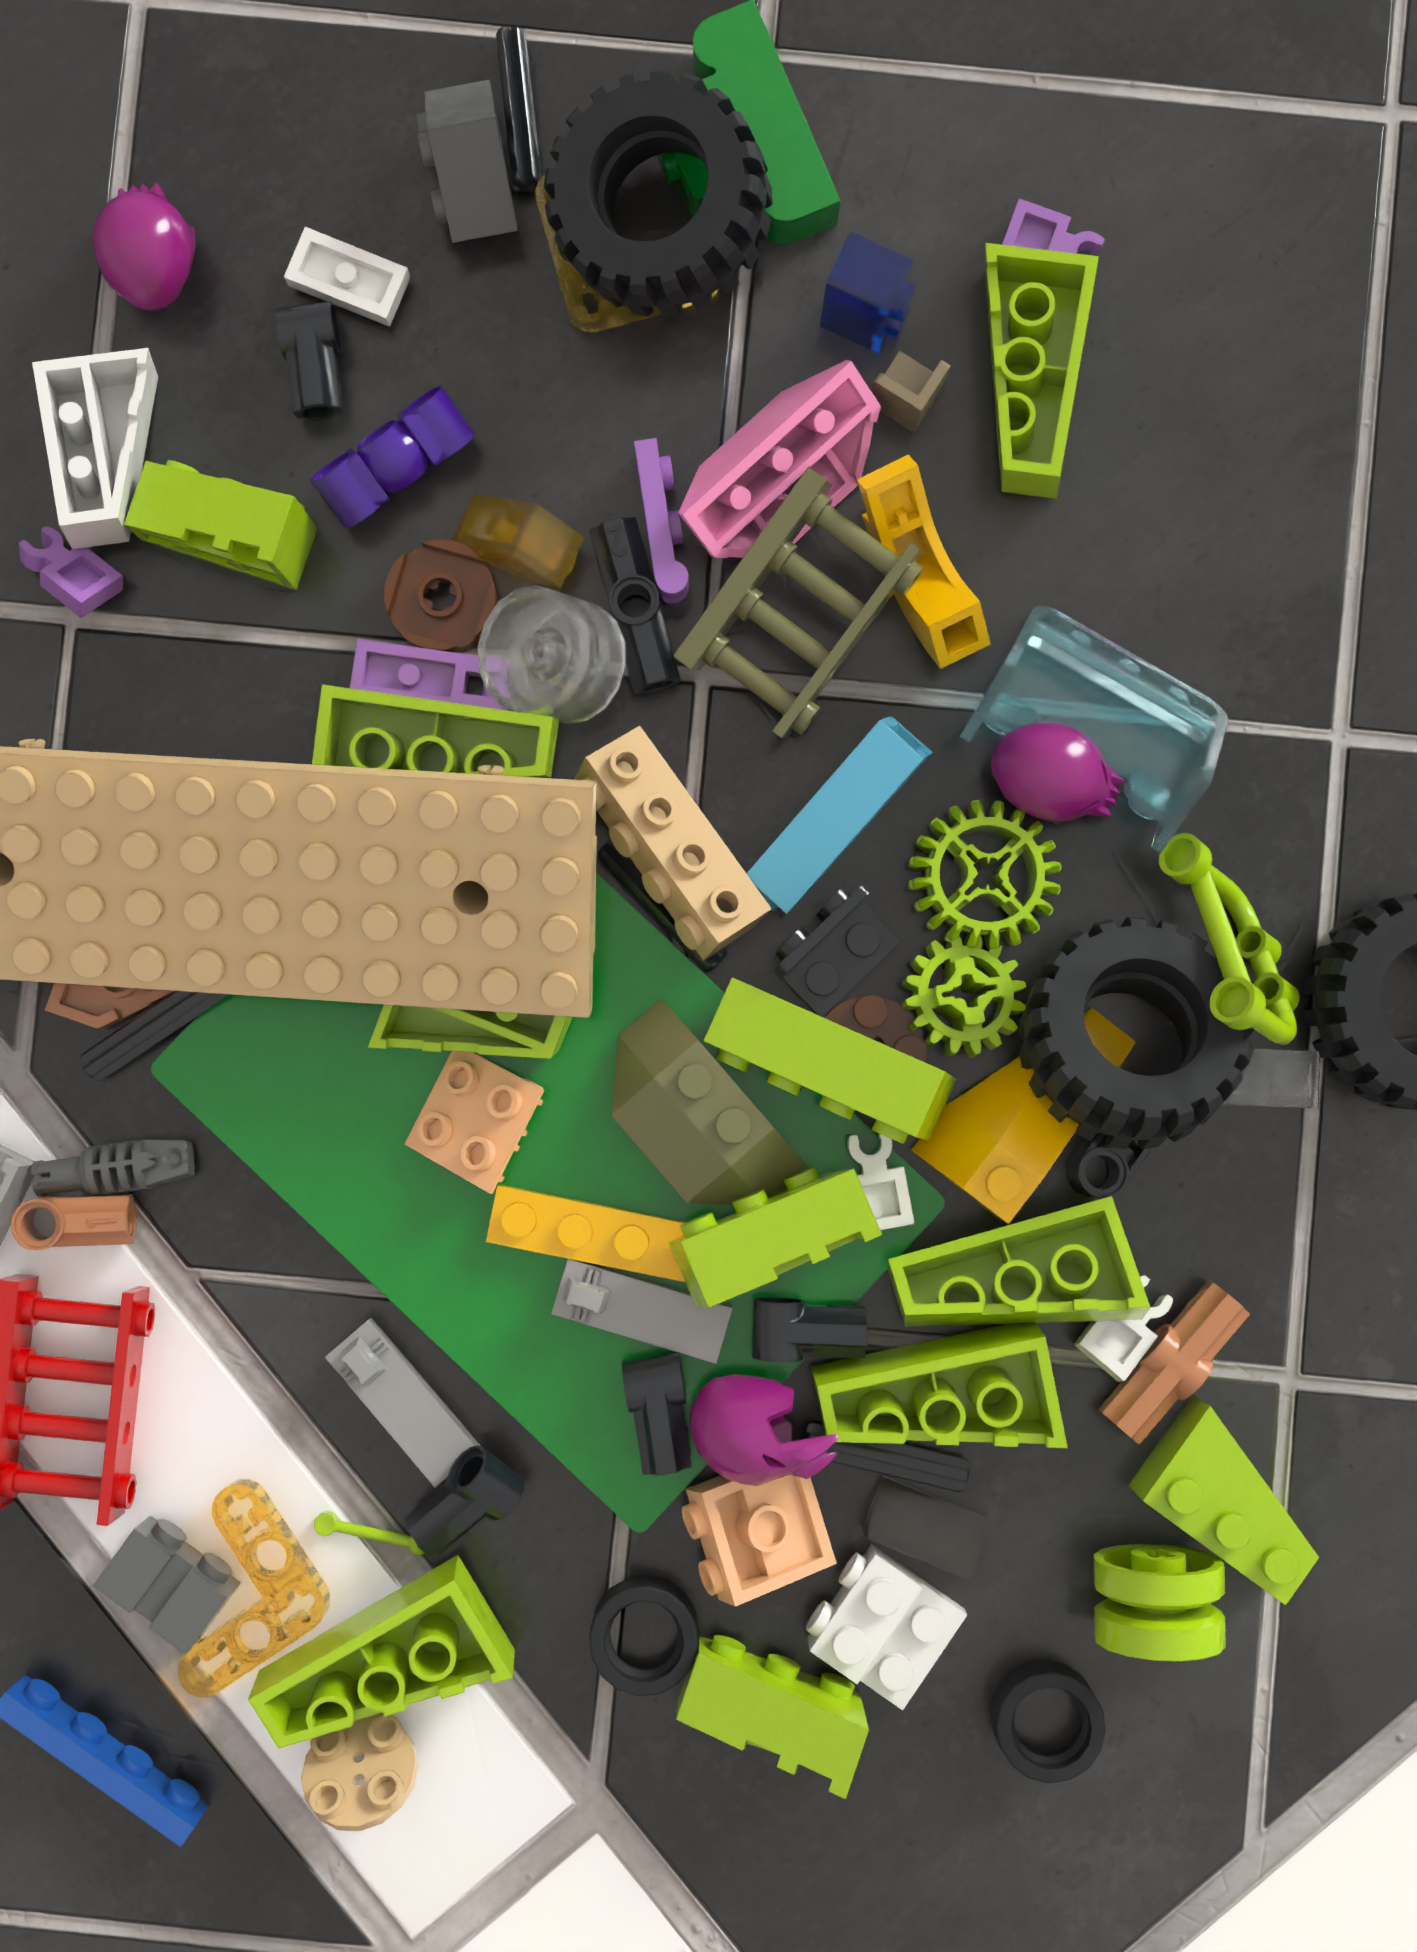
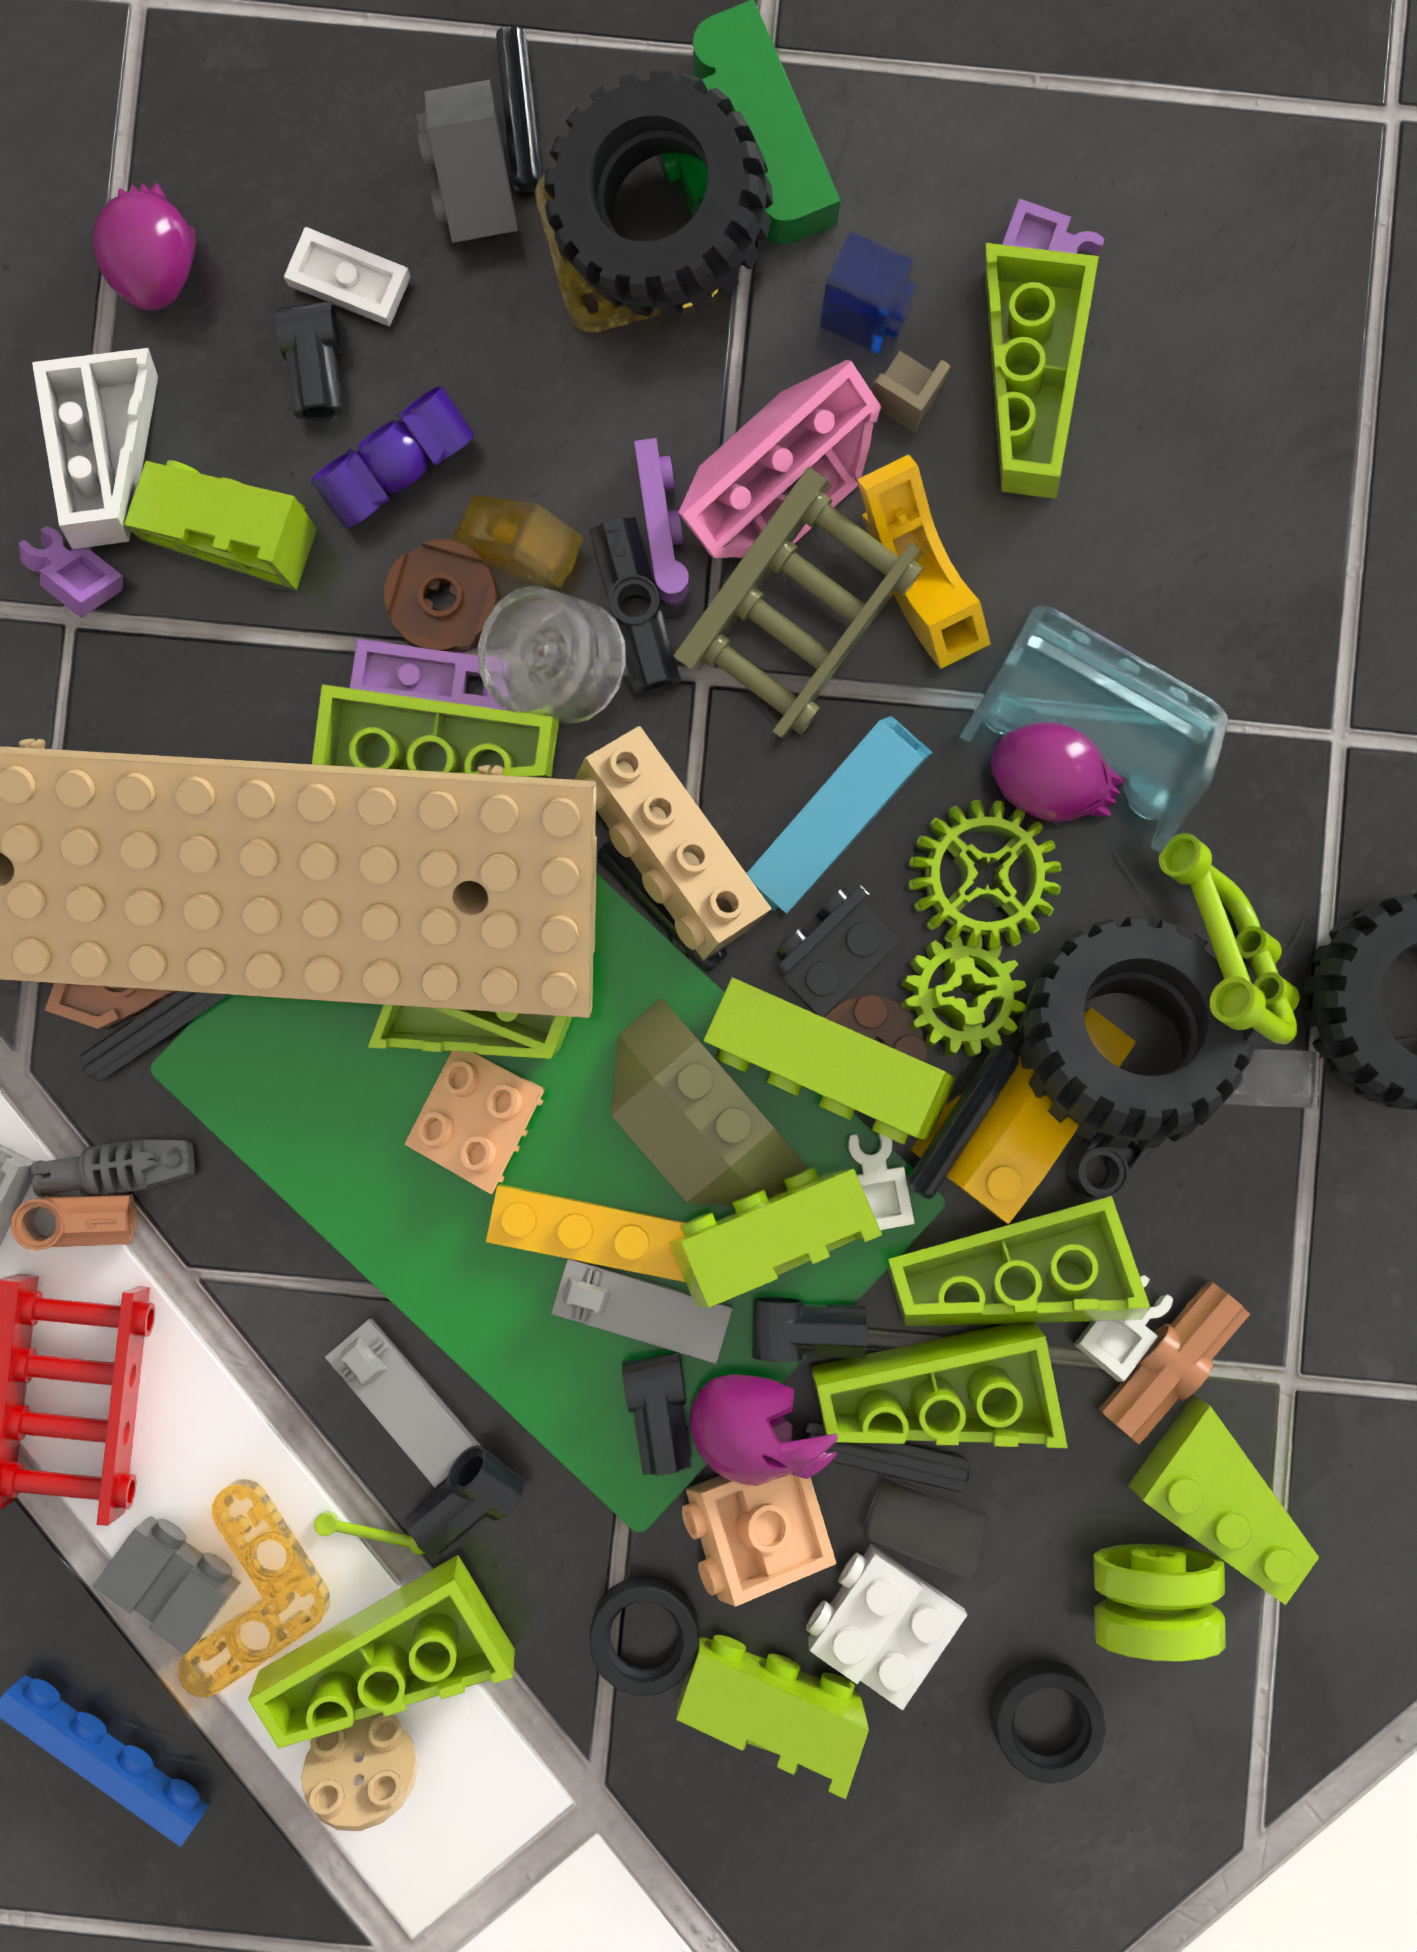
none -> black axle [907,1045,1019,1199]

